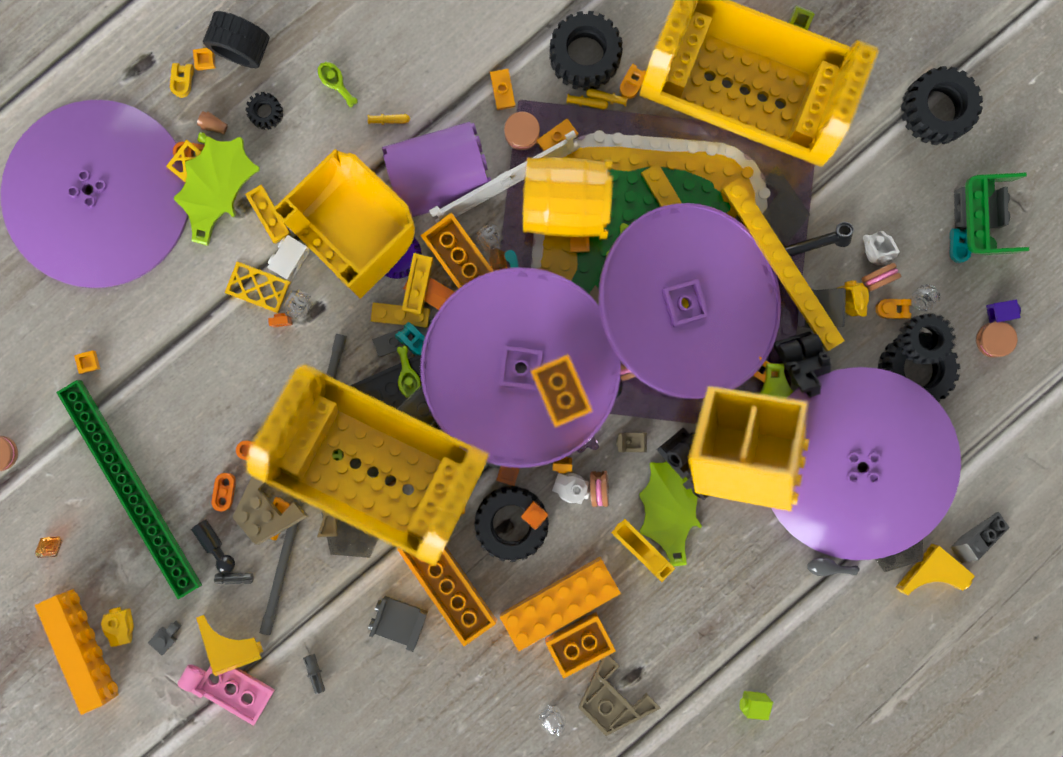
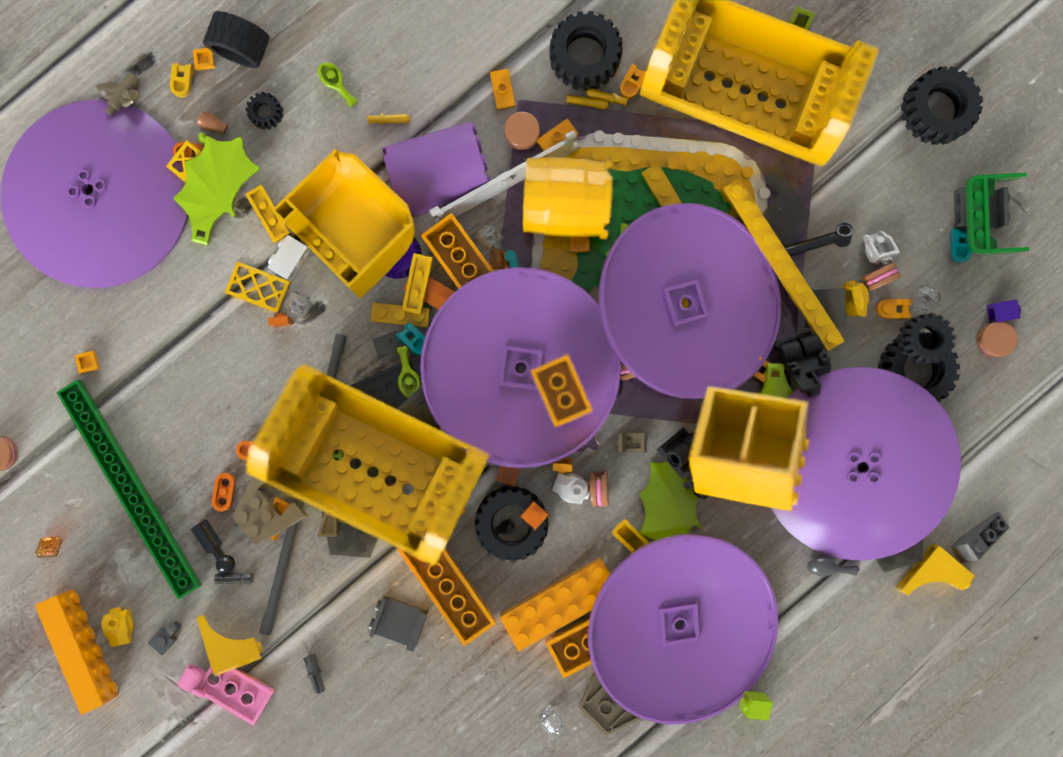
none -> dark tan plant [96,73,140,116]
none -> medium lavender dish [588,534,778,724]

